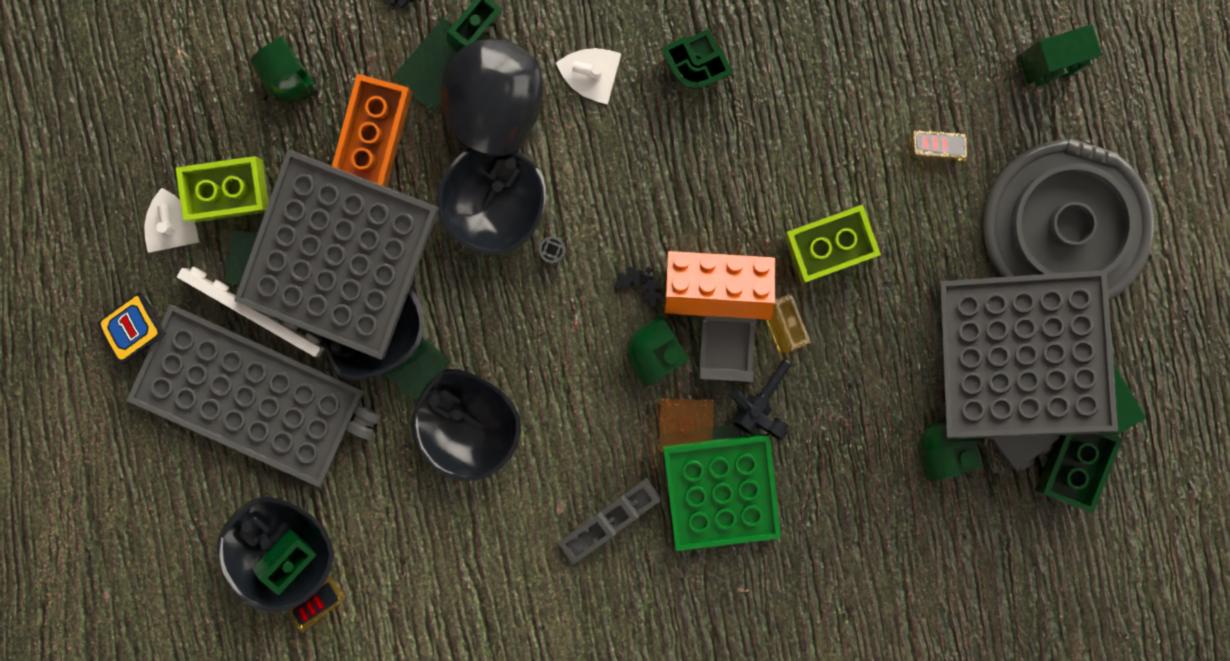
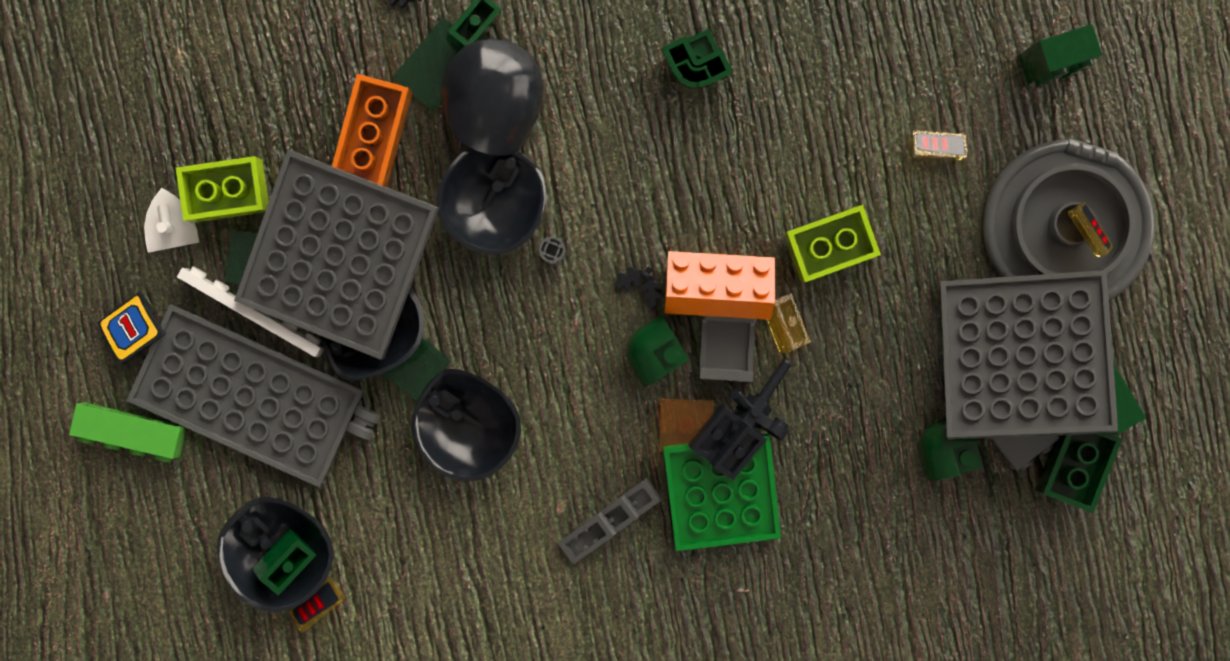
dark green brick [250,36,319,103] -> none
white shield [556,48,621,105] -> none
none -> bright green brick [69,402,187,462]
none -> black slope [688,404,767,480]
none -> clear yellow slope [1068,202,1113,257]

